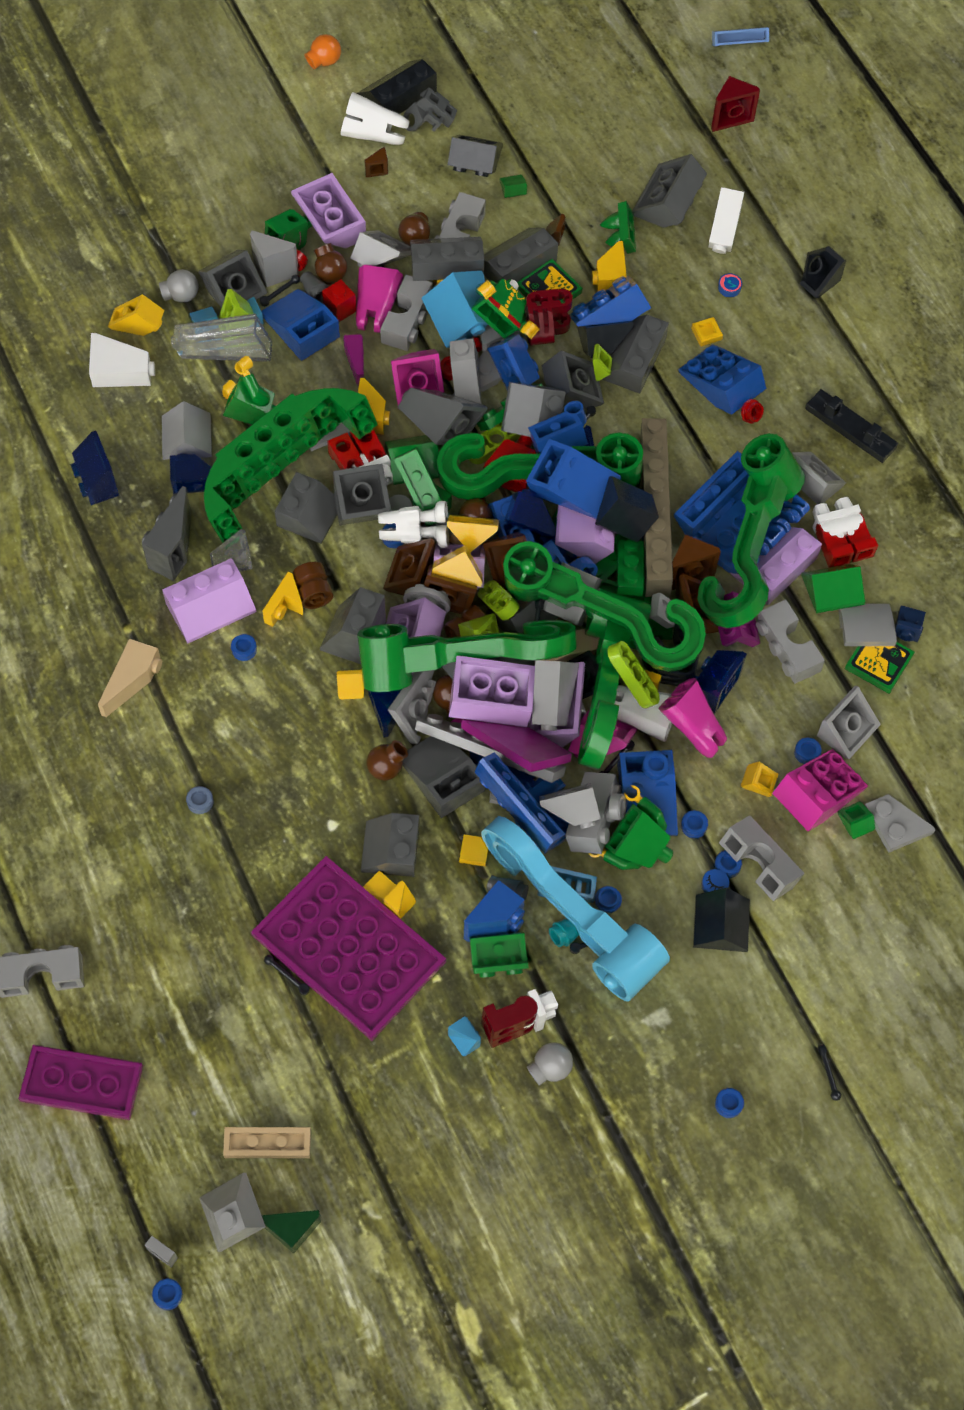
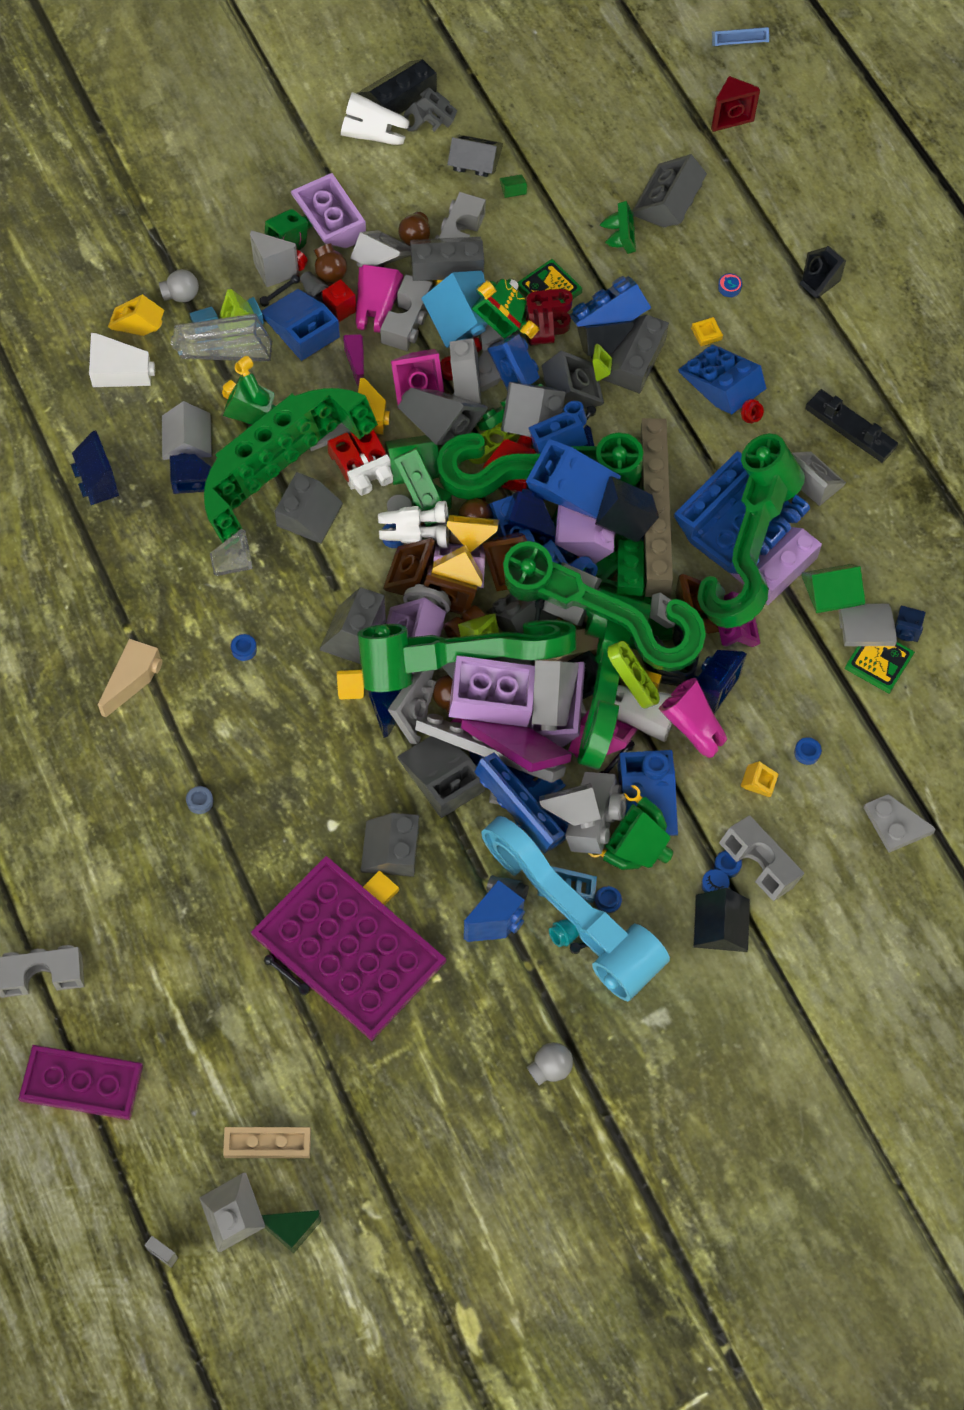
dark grey slope [142,486,192,581] -> none
blue tile [152,1278,183,1310] -> none
lavender slope [162,558,256,644] -> none
dark grey slope [198,249,267,309] -> none
yellow slope [262,572,303,627] -> none
reddish brown wheel [292,561,333,609] -> none
orange piece [305,34,341,69] -> none
dark grey slope [333,464,391,526] -> none
reddish brown slope [364,147,388,177] -> none
reddish brown piece [366,740,408,781] -> none
yellow slope [384,881,416,919] -> none
dark azure slope [448,1016,481,1056] -> none
yellow tile [459,834,489,867] -> none
green bracket [469,932,529,977] -> none
lime beam [478,580,519,621] -> none
dark red hips [481,989,558,1048] -> none
dark grey slope [484,228,558,282] -> none
reddish brown slope [546,214,566,246] -> none
yellow slope [592,241,627,292] -> none
reddish brown slope [671,534,721,591] -> none
blue tile [681,810,708,838] -> none
white slope [708,187,744,254] -> none
blue tile [715,1088,744,1118] -> none
light grey arch [756,599,825,684] -> none
dark pink slope [772,749,868,831] -> none
hips [812,497,878,568] -> none
light grey slope [817,686,881,759] -> none
black hinge [818,1044,841,1101] -> none
green slope [837,801,875,839] -> none

